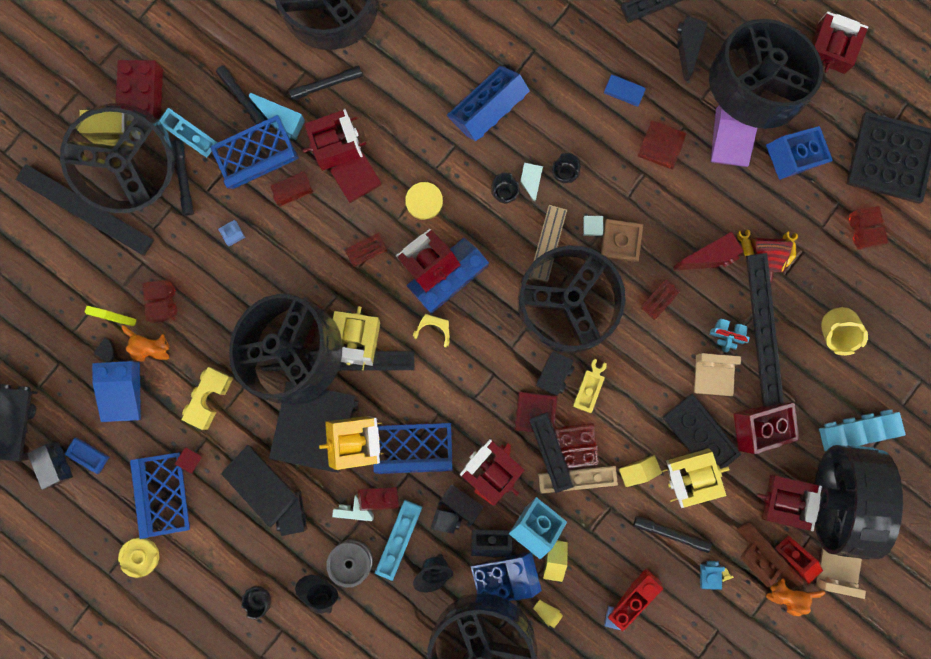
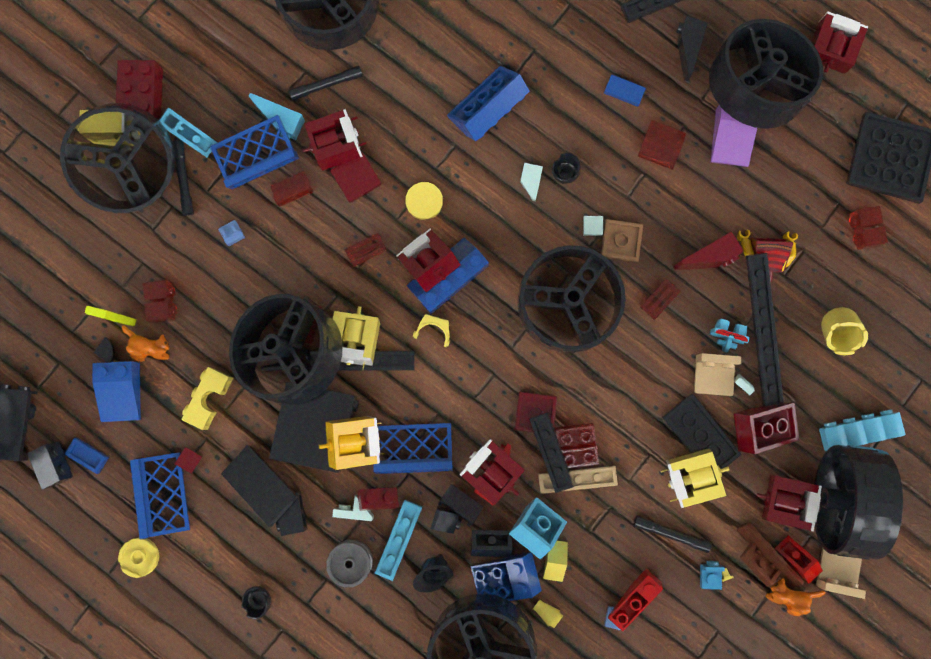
black tile [15,164,154,256] -> none
black piece [216,65,266,130] -> none
black piece [295,575,339,614] -> none
black hair [491,172,519,204] -> none
tan tile [529,205,567,283] -> none
black brick [535,351,575,396] -> none
light yellow plate [573,359,606,413] -> none
light yellow slope [619,455,662,487] -> none
blue slope [766,126,833,180] -> none
none -> light aqua tile [734,374,755,395]

